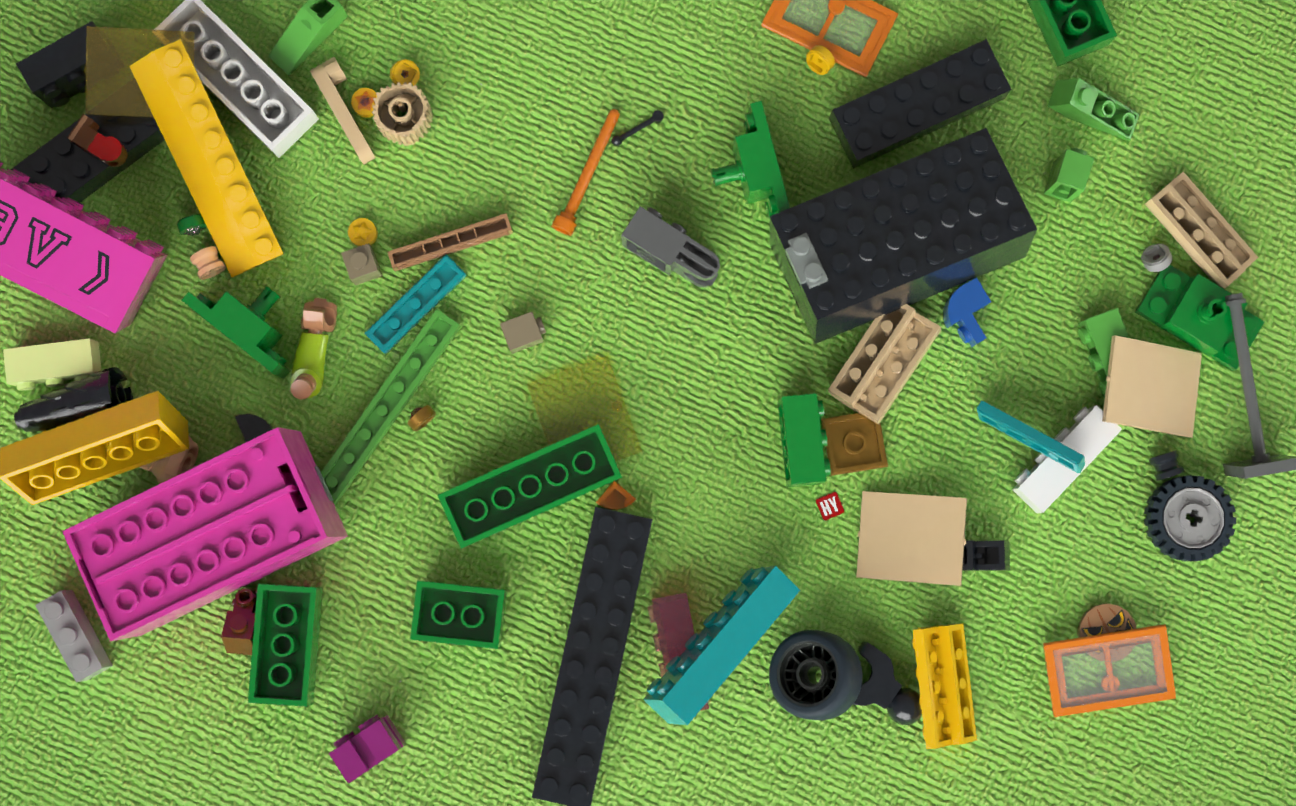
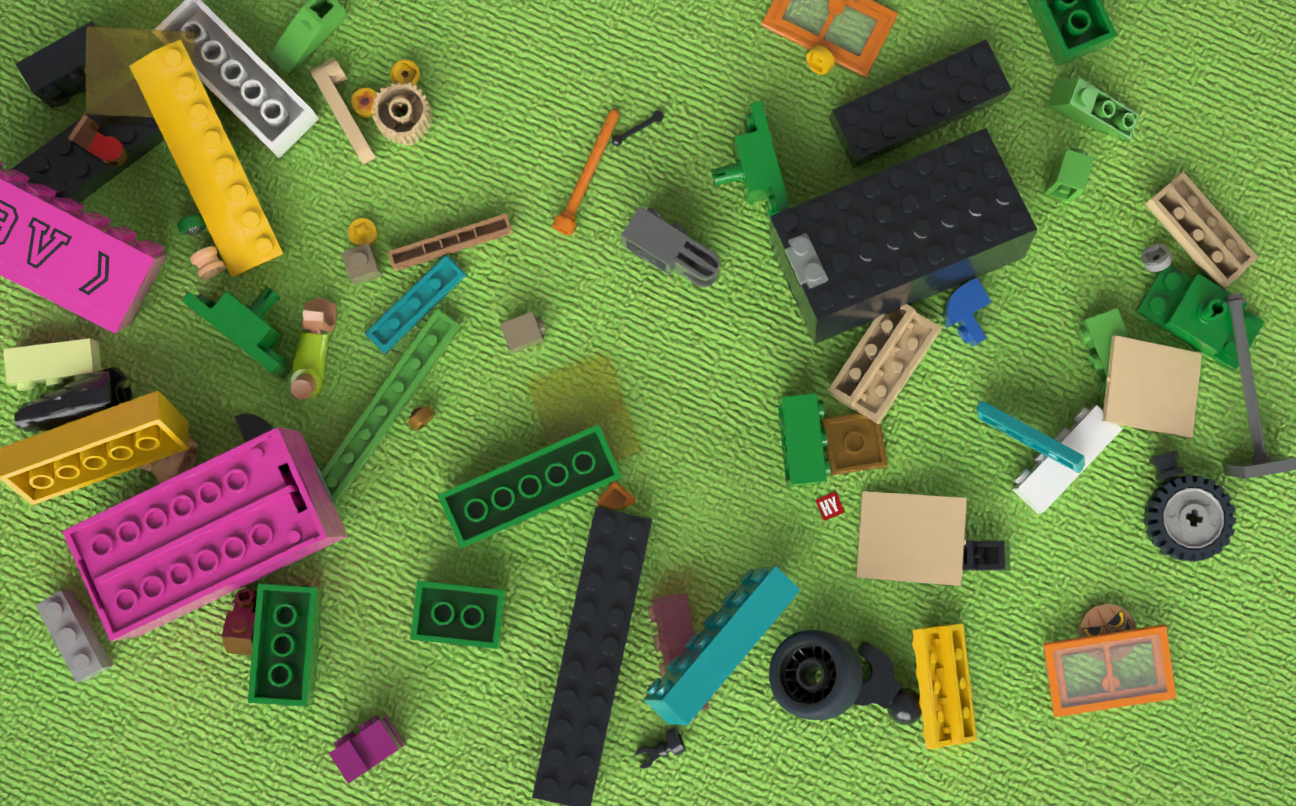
none -> black piece [634,726,686,768]

